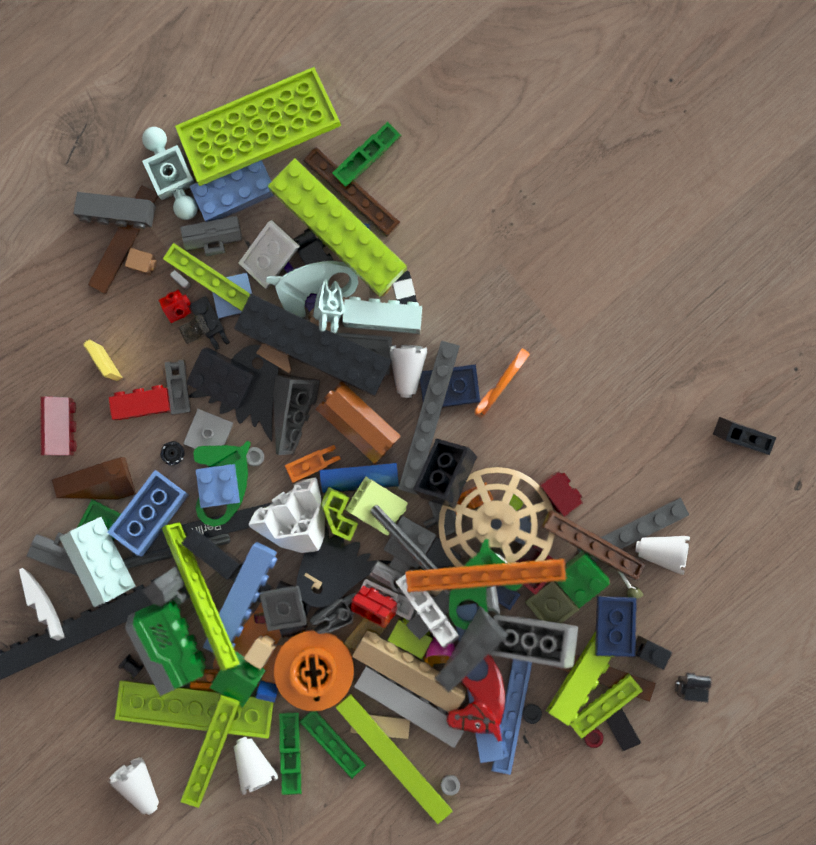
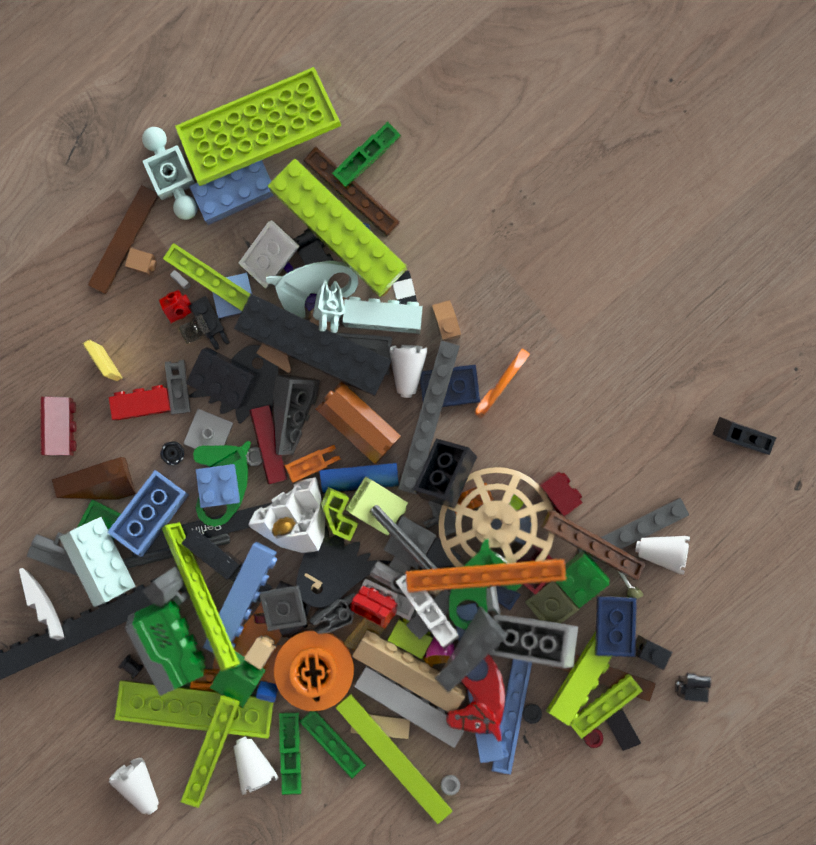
dark grey brick [73,192,156,229] -> none
dark grey piece [180,216,242,257] -> none
none -> dark red tile [249,405,287,484]
none -> pearl gold piece [272,517,296,536]
none -> medium nougat slope [432,300,461,341]

